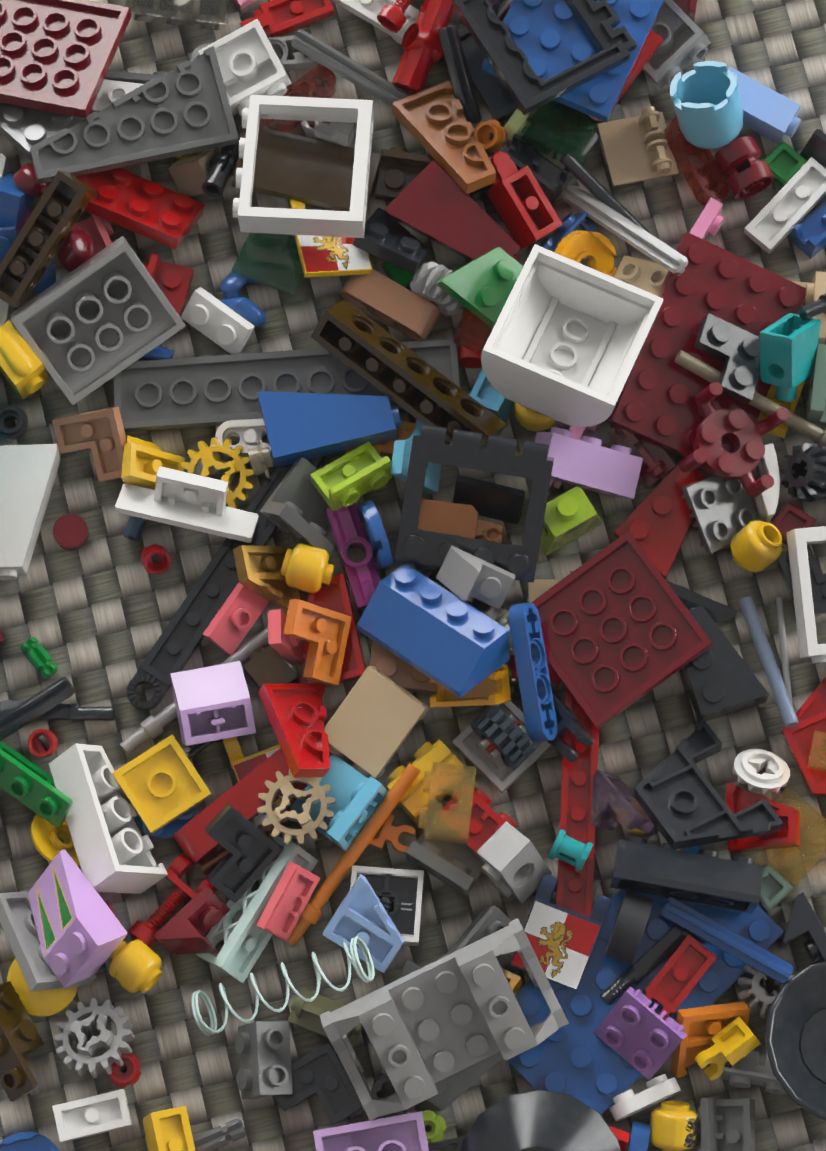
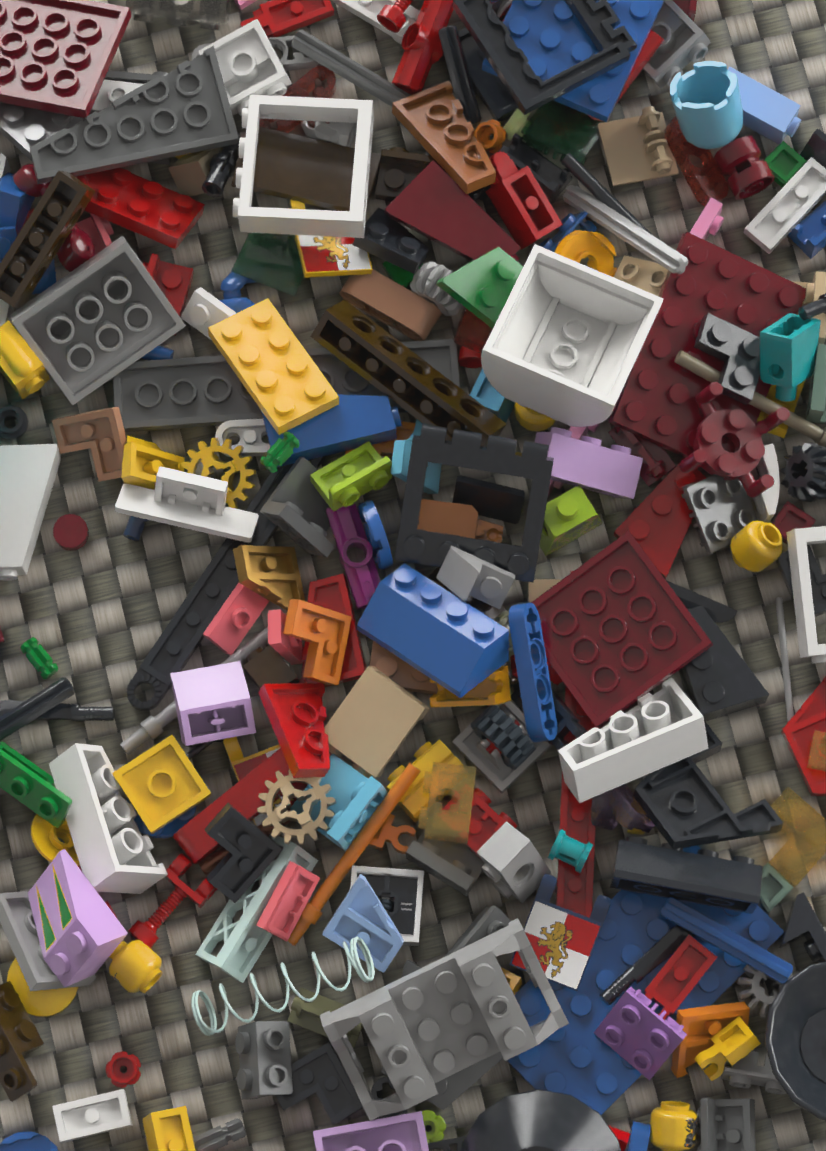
red hinge [28,729,58,758] -> none
light grey gear [54,998,135,1078] -> none
red hinge [141,543,171,575] -> none
dark red slope [154,886,230,955] -> none
dark tan plate [247,439,274,479] -> none
yellow head [281,543,335,593] -> none
black tyre [605,891,654,965] -> none
white plate [609,1074,681,1122] -> none
red wing [726,783,800,853] -> none
white gear [733,749,790,794] -> none
sand blue bar [739,596,799,728] -> none
none -> yellow plate [208,298,339,435]
none -> green piece [260,431,300,473]
none -> white wedge [558,677,708,803]

